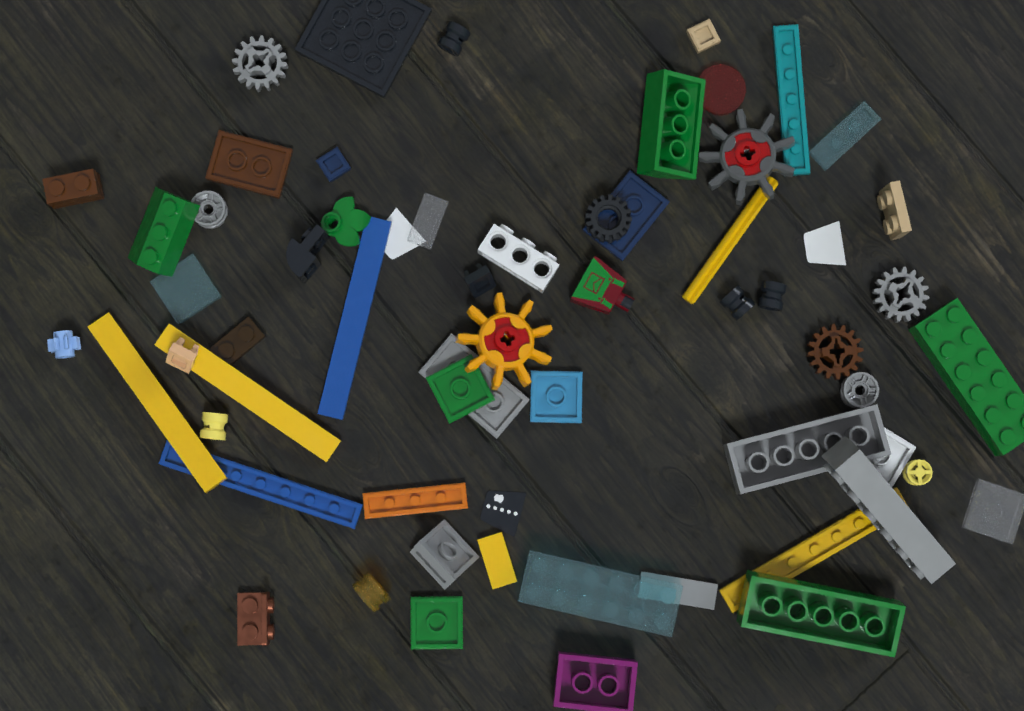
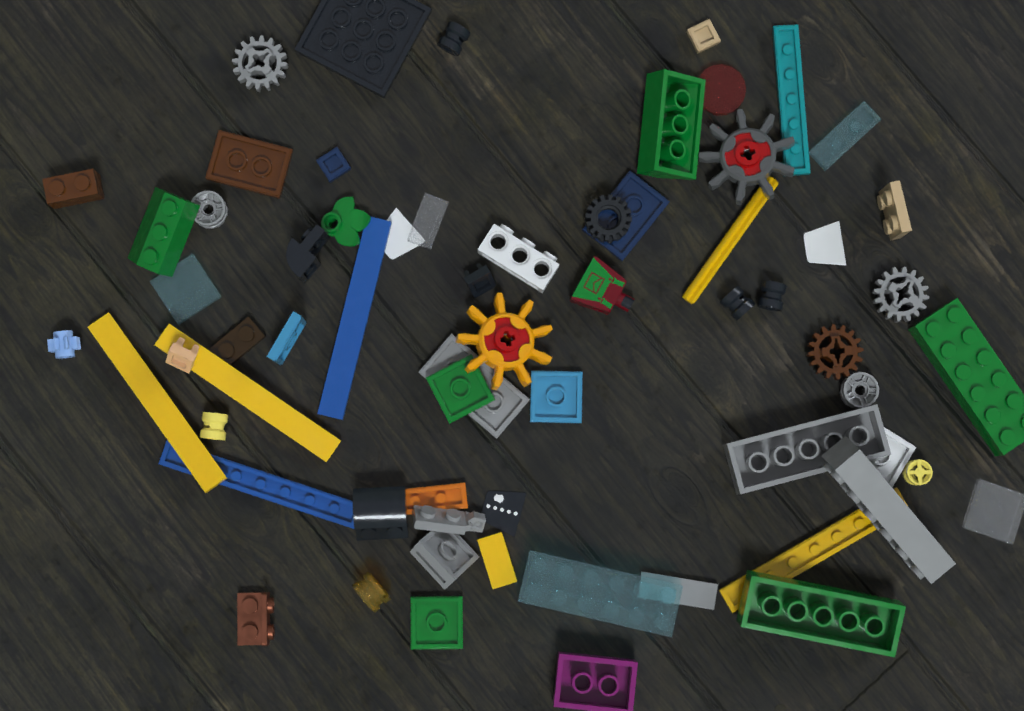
none -> dark azure tile [266,311,307,365]
none -> black brick [353,486,409,541]
none -> light grey hinge [412,505,486,535]

